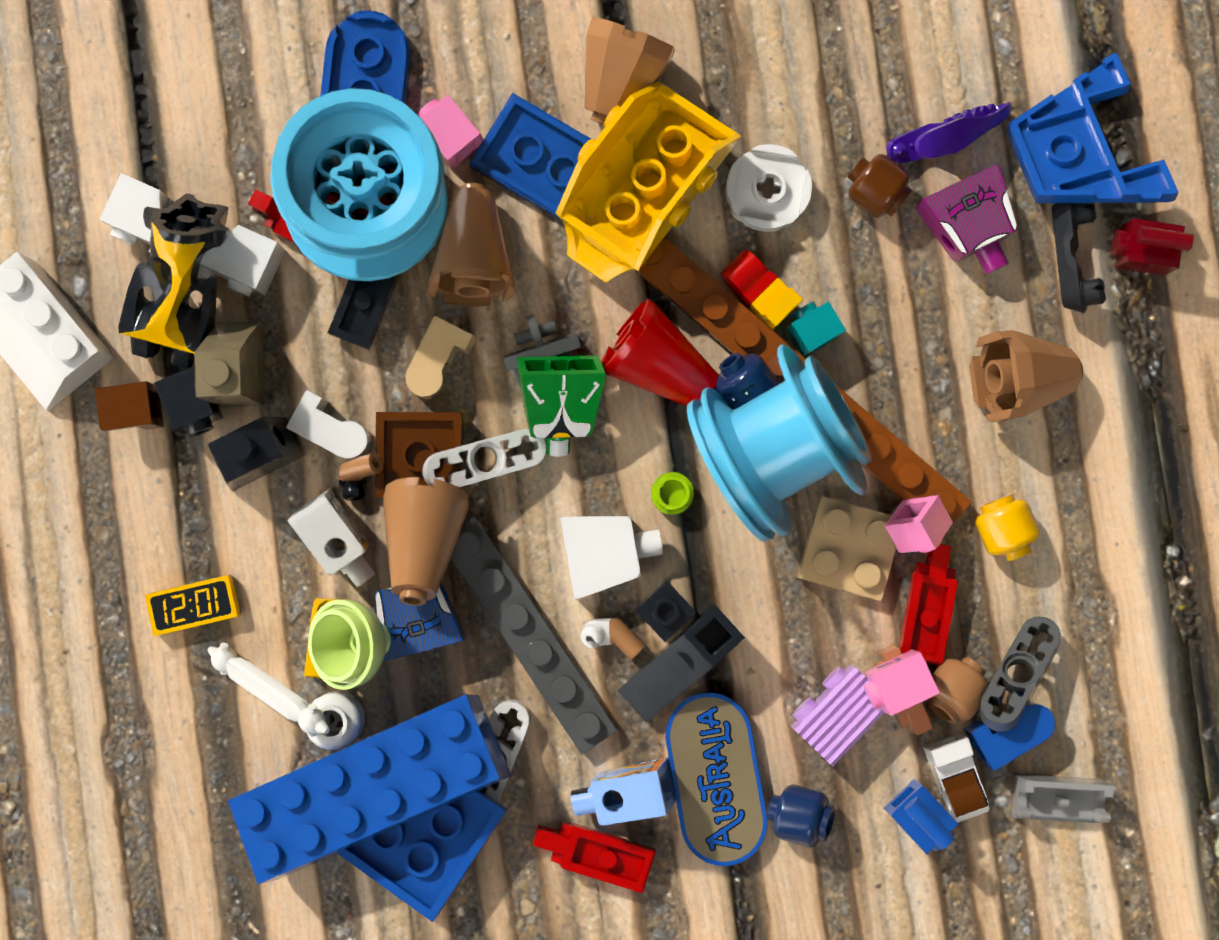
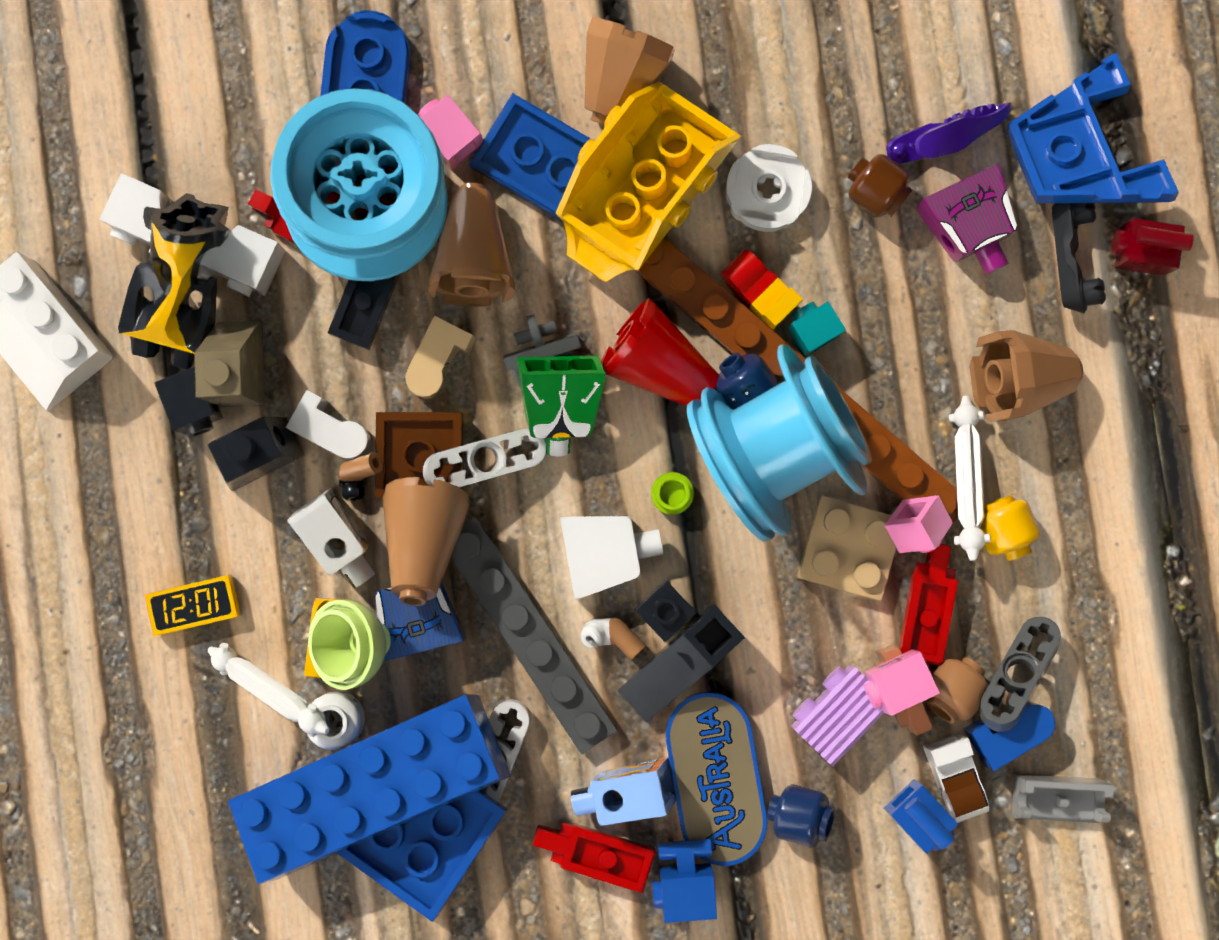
reddish brown panel [95,381,164,432] -> none
none -> blue brick [652,839,717,923]
none -> white wheel [949,396,991,561]

